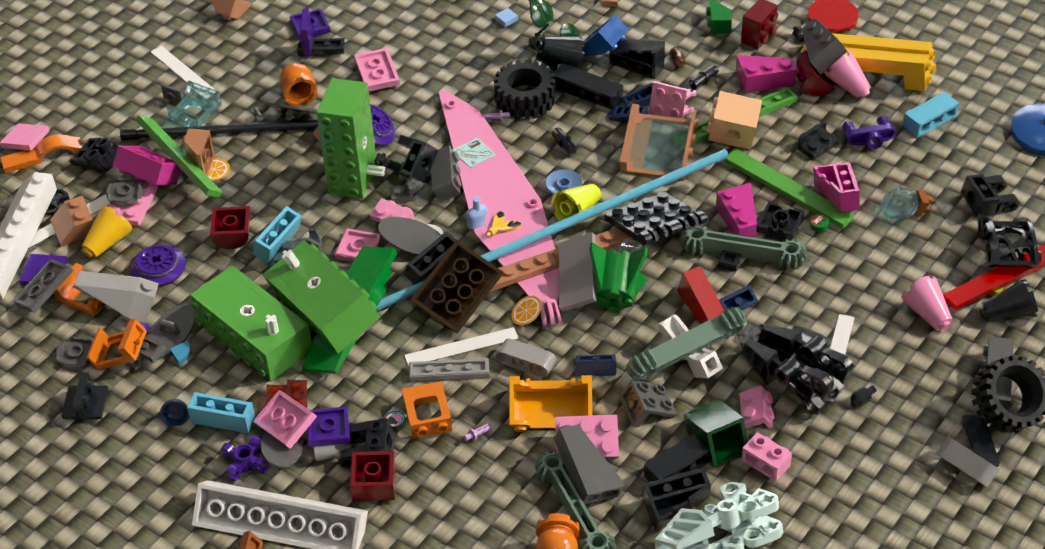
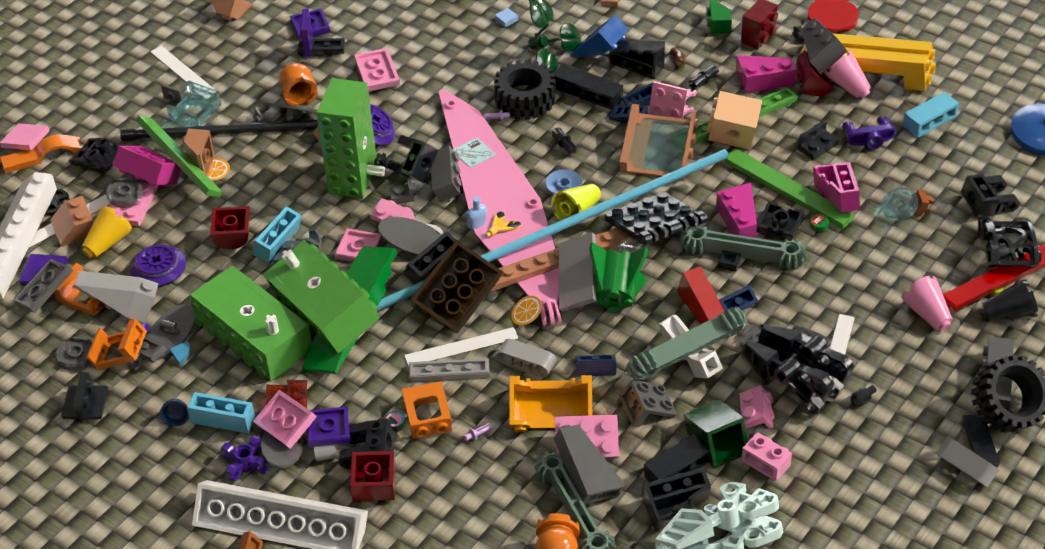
black cone [535,36,585,68] -> none

